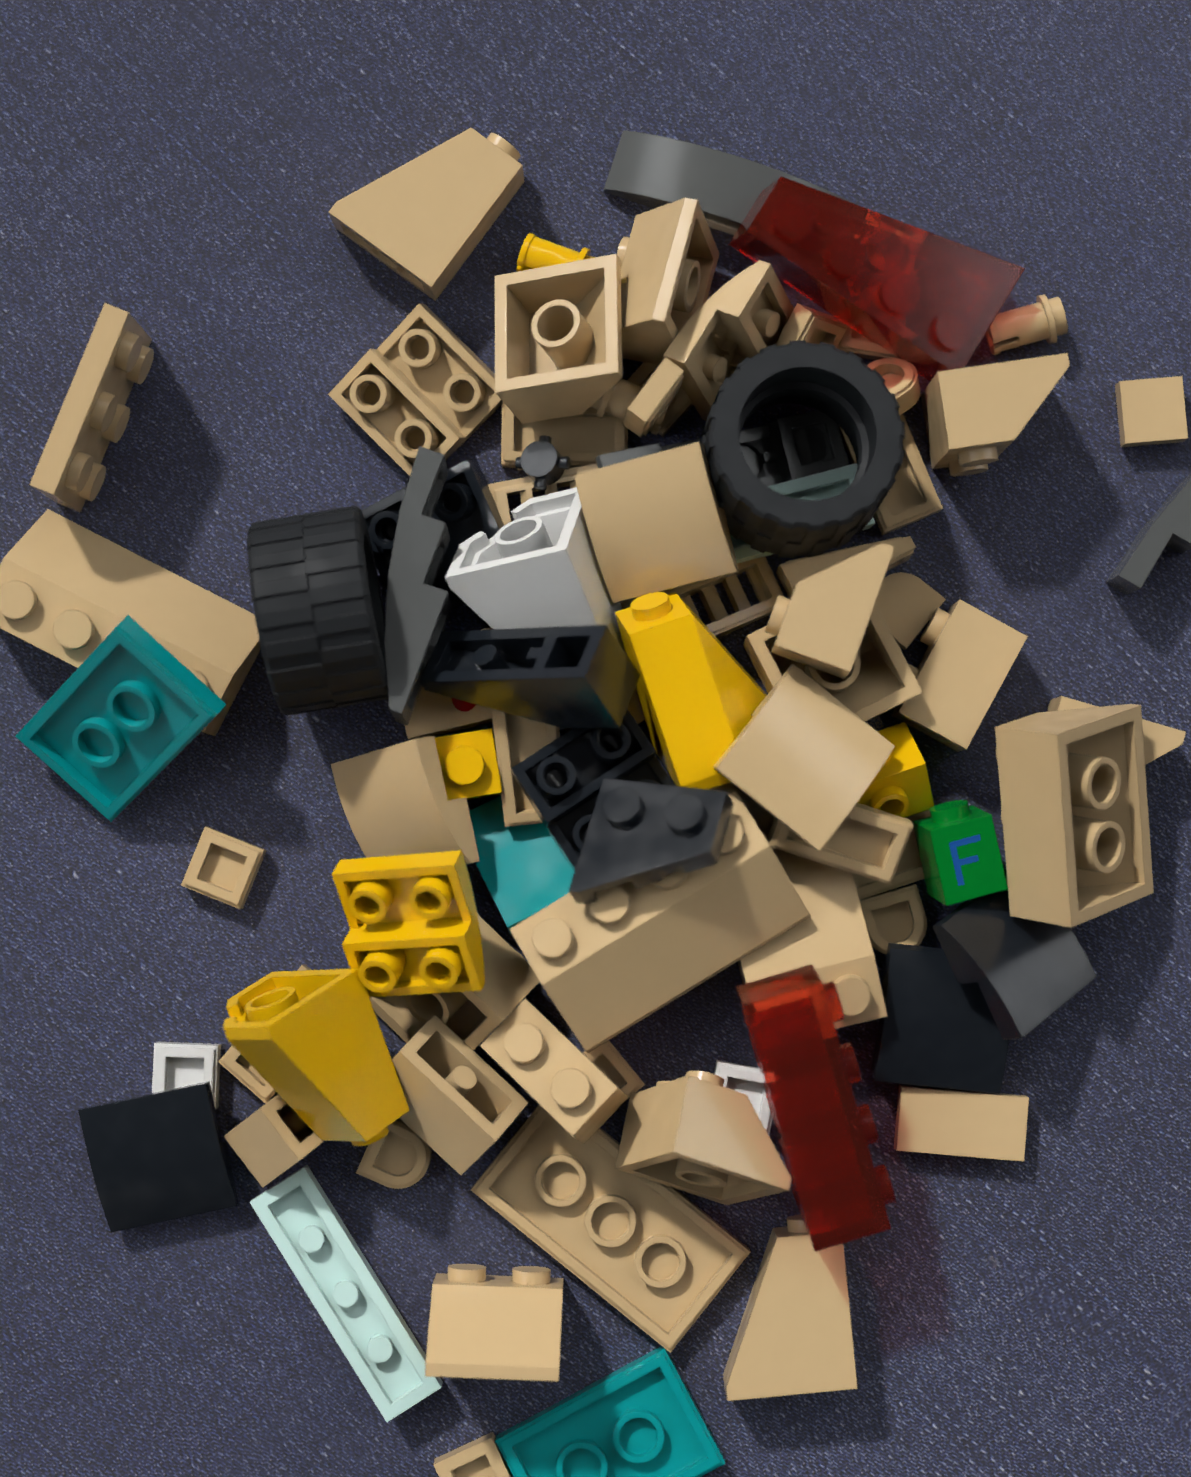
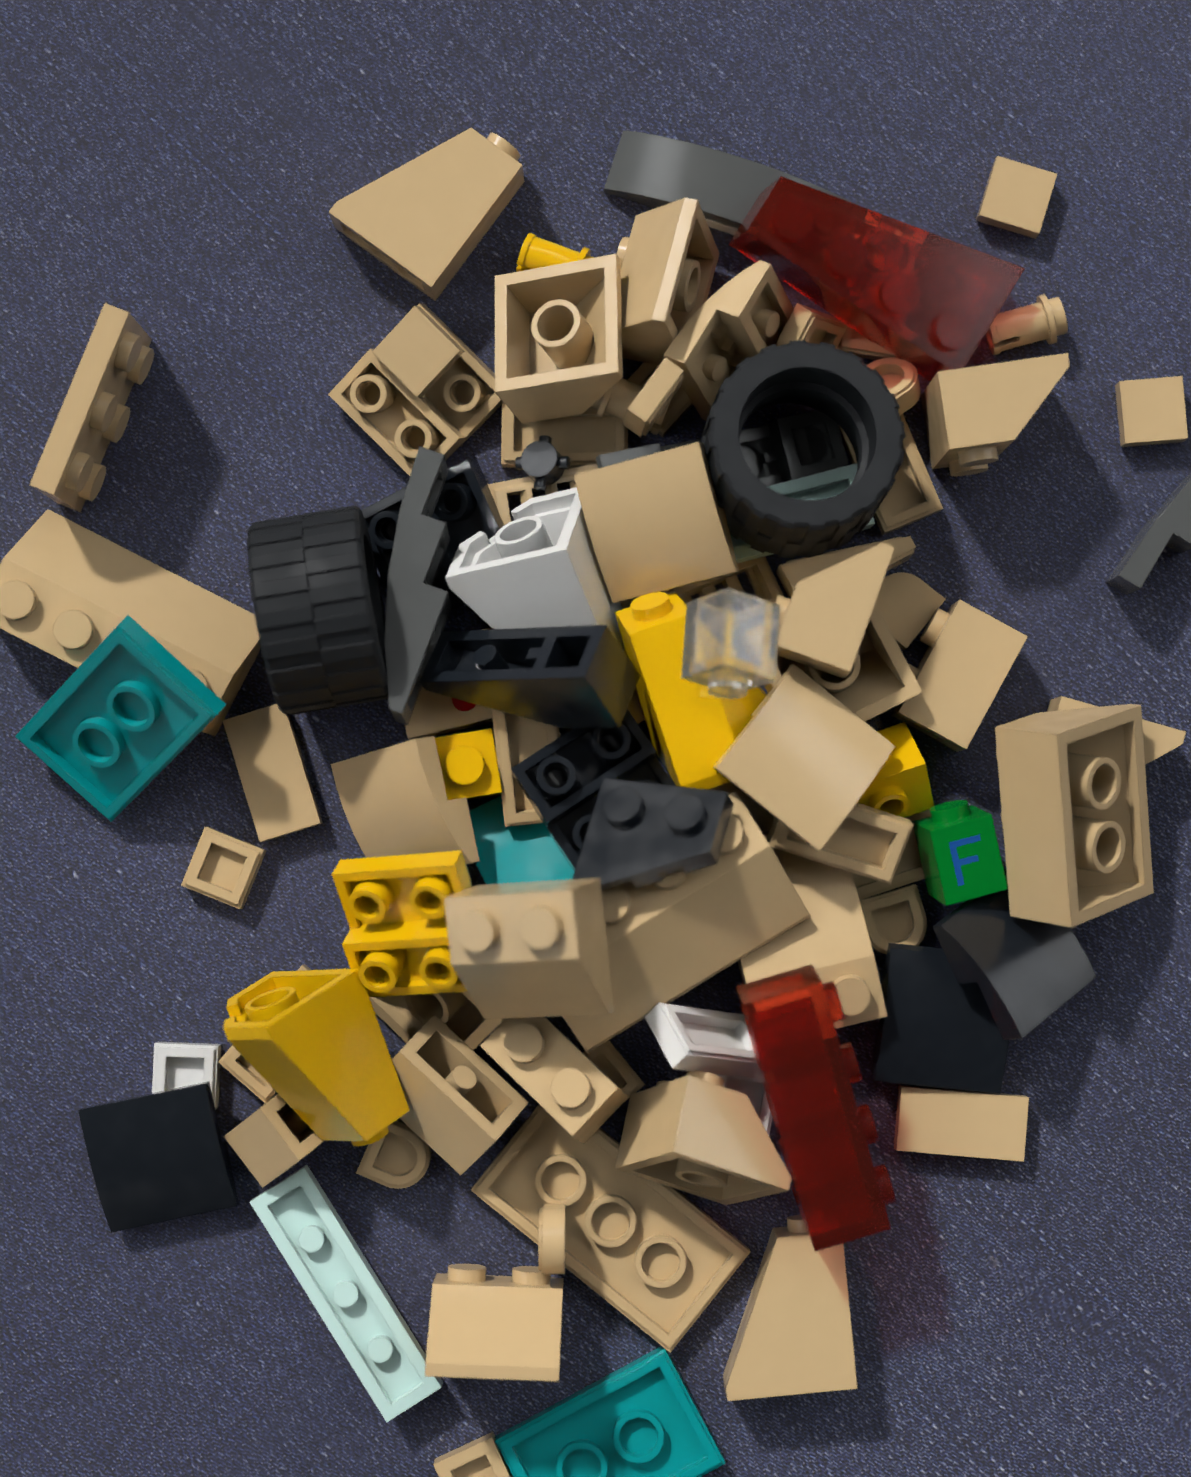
none -> tan tile [223,704,323,842]
none -> tan tile [372,306,465,397]
none -> tan slope [444,878,614,1019]
none -> tan tile [538,1204,566,1274]
none -> white tile [645,1003,771,1079]
none -> clear brick [681,588,780,699]
none -> tan tile [976,156,1057,239]

